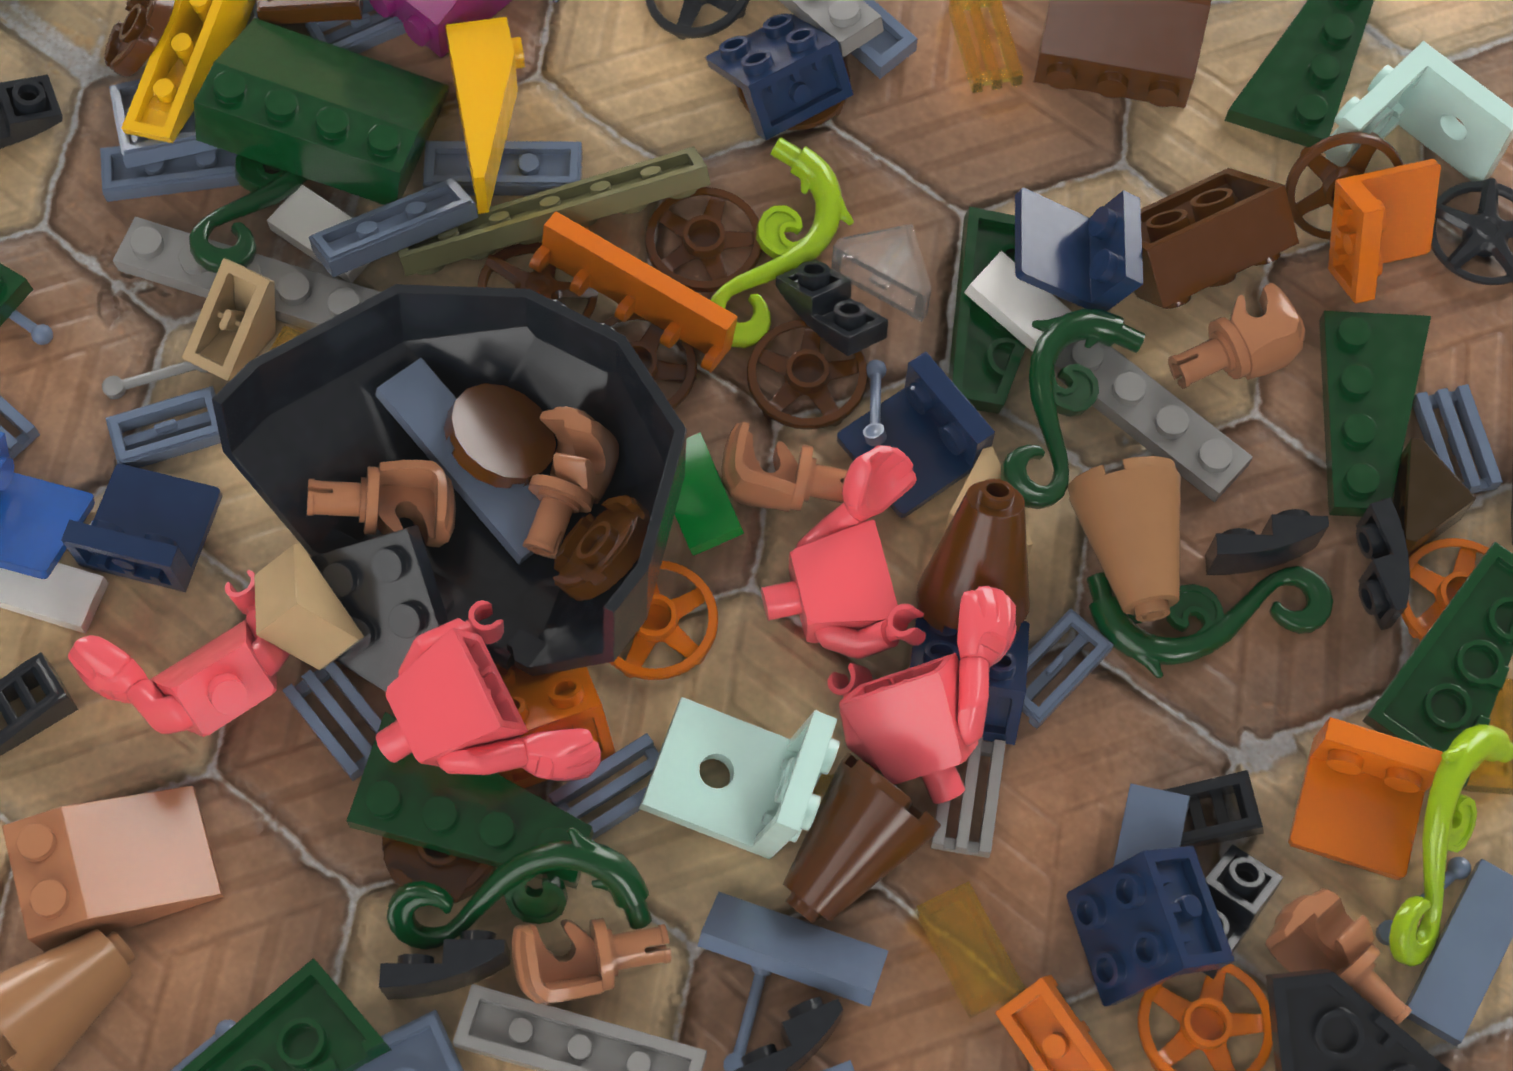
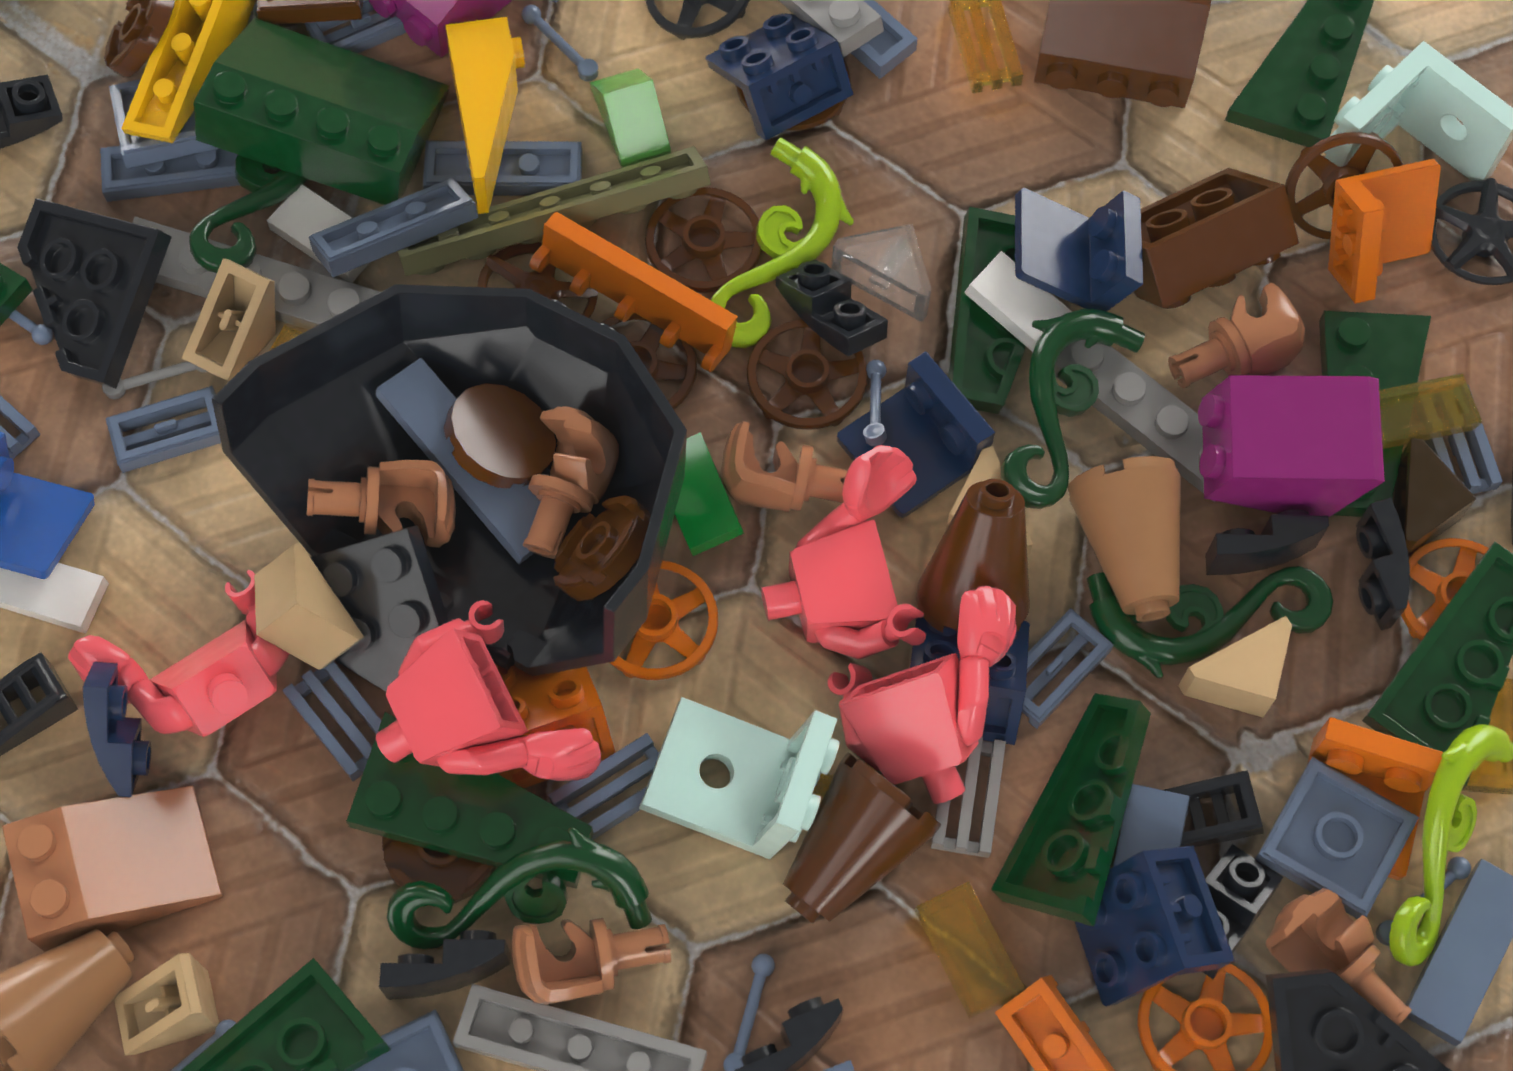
dark blue bracket [61,464,222,592] -> none
sand blue tile [698,892,888,1007] -> none
none -> black plate [17,198,172,389]
none -> dark blue slope [83,662,151,797]
none -> tan slope [114,953,219,1056]
none -> sand blue hinge [521,4,598,82]
none -> bright green slope [590,68,671,168]
none -> dark green wing [991,693,1151,927]
none -> tan slope [1178,616,1292,718]
none -> magenta slope [1198,375,1385,518]
none -> sand blue tile [1255,757,1419,919]
none -> clear yellow tile [1379,373,1483,449]

